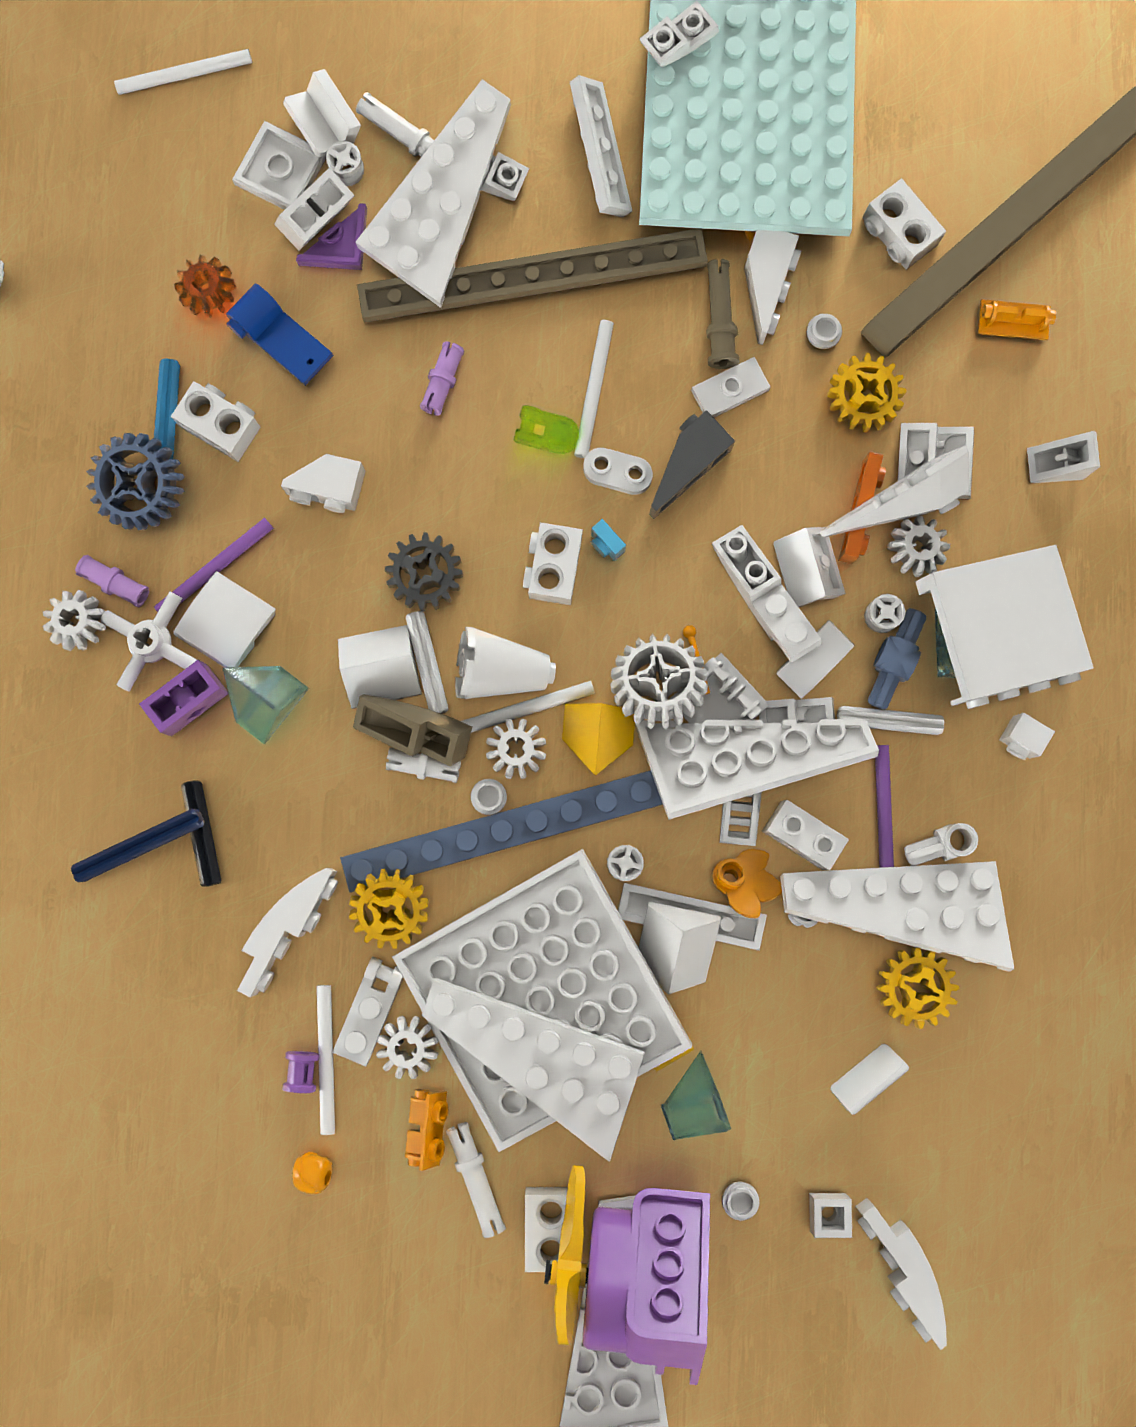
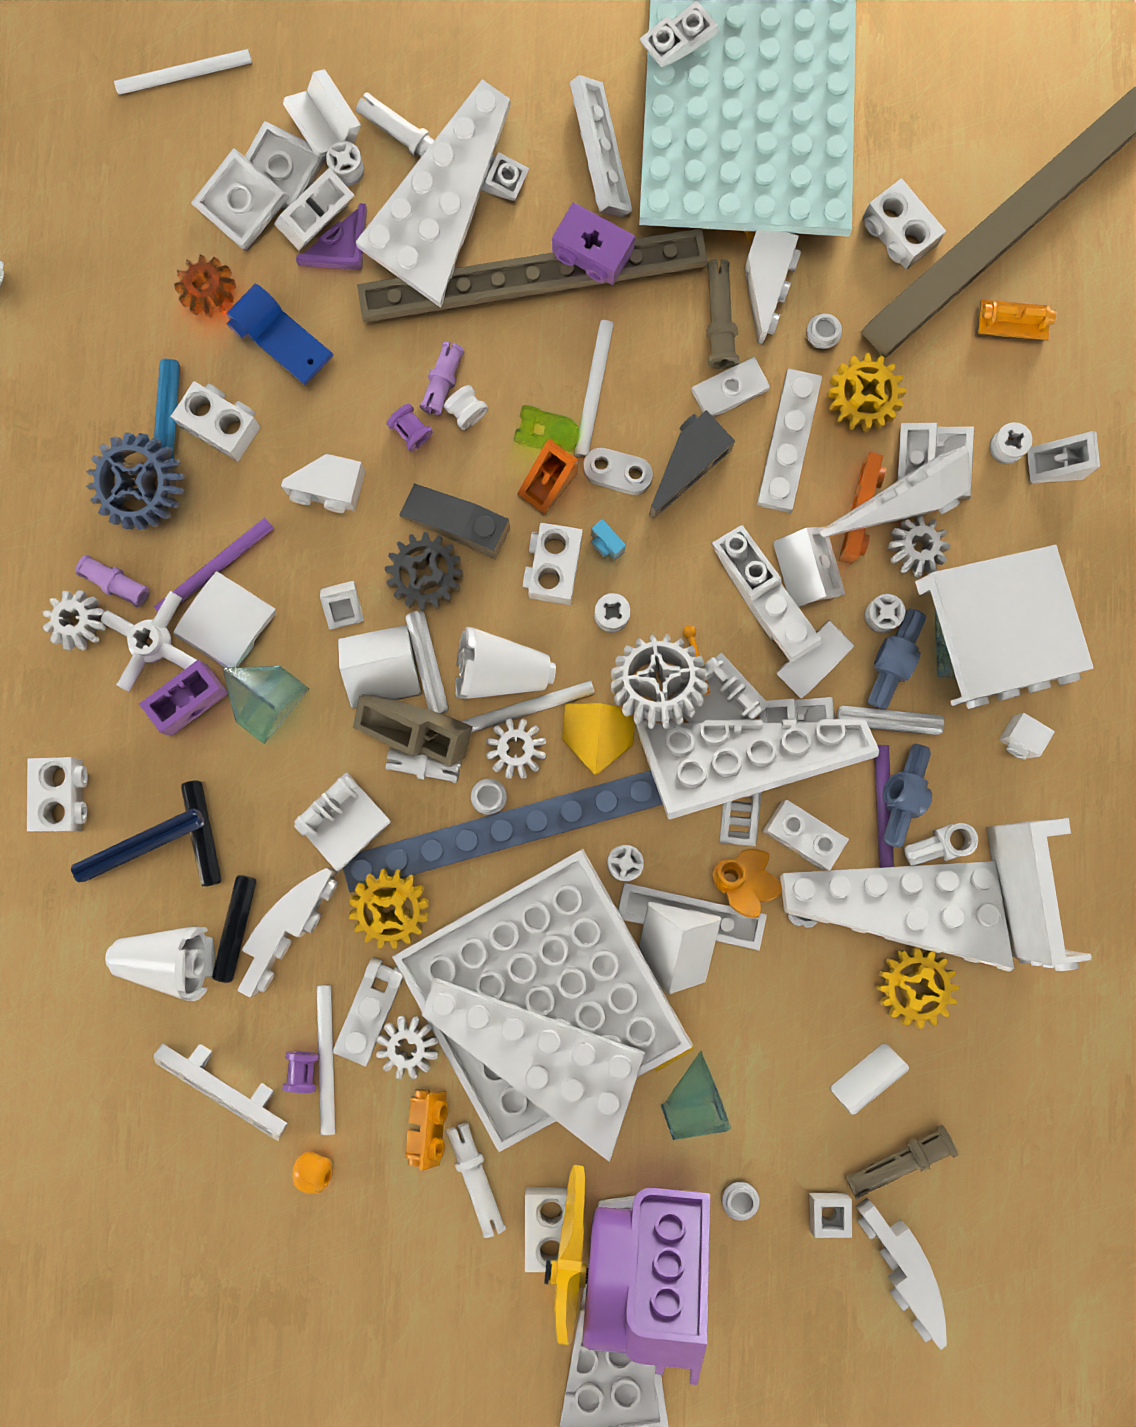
none -> white brick [27,757,88,832]
none -> white cone [105,926,215,1001]
none -> white hinge [154,1043,287,1141]
none -> white tile [191,148,289,251]
none -> black axle [212,875,256,983]
none -> white hinge [294,772,391,872]
none -> white slope [320,581,364,630]
none -> medium lavender bush [386,404,433,452]
none -> dark grey slope [399,483,510,560]
none -> white wheel [444,385,489,430]
none -> orange slope [517,439,578,514]
none -> medium lavender brick [552,202,635,285]
none -> white wheel [594,593,631,633]
none -> white plate [756,368,822,513]
none -> dark tan pin [845,1125,959,1200]
none -> sand blue axle [882,744,932,847]
none -> white panel [986,818,1092,971]
none -> white wheel [989,422,1032,464]

